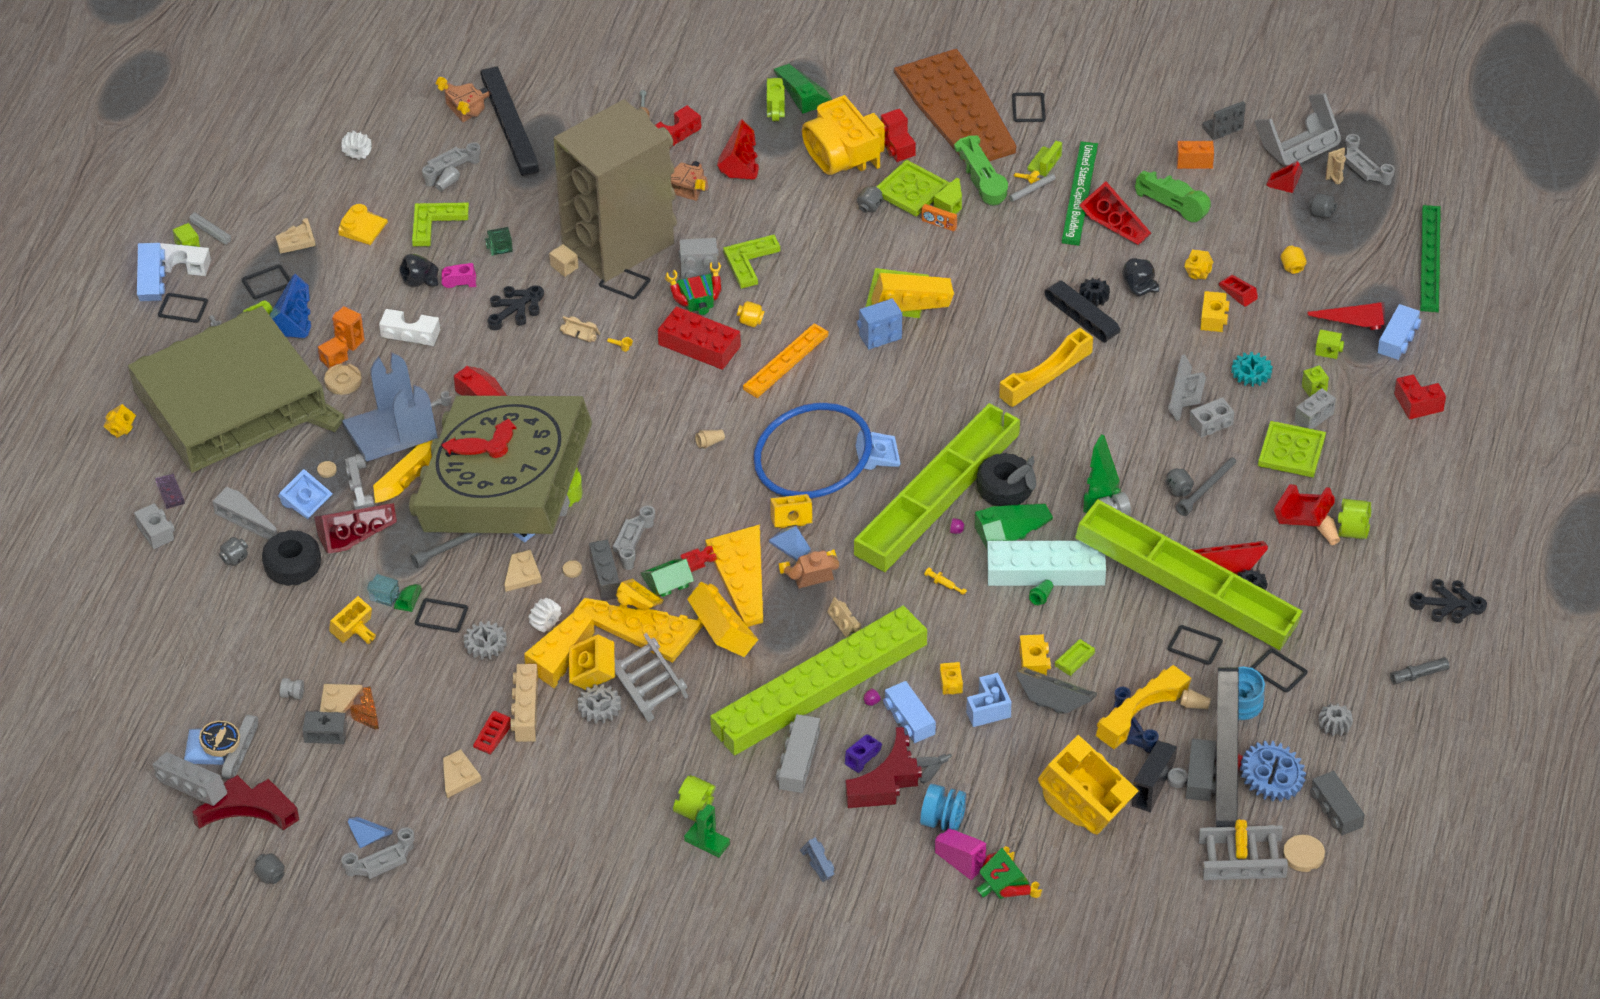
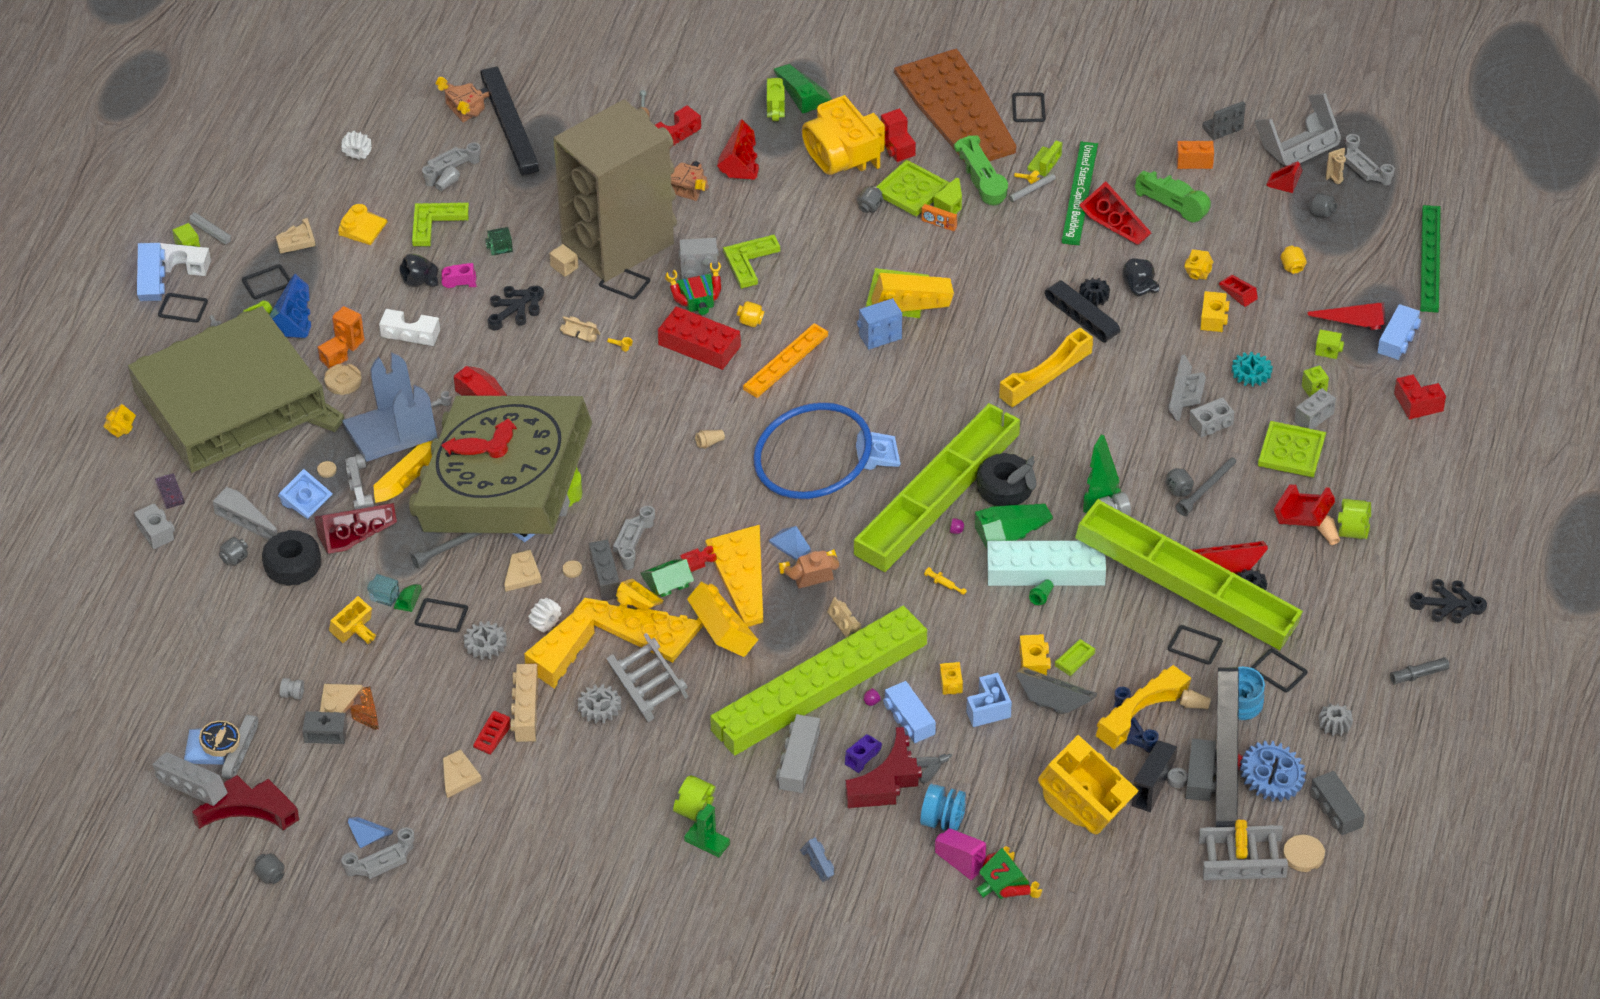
yellow brick [569,634,615,690] -> none
yellow brick [770,494,812,528] -> none

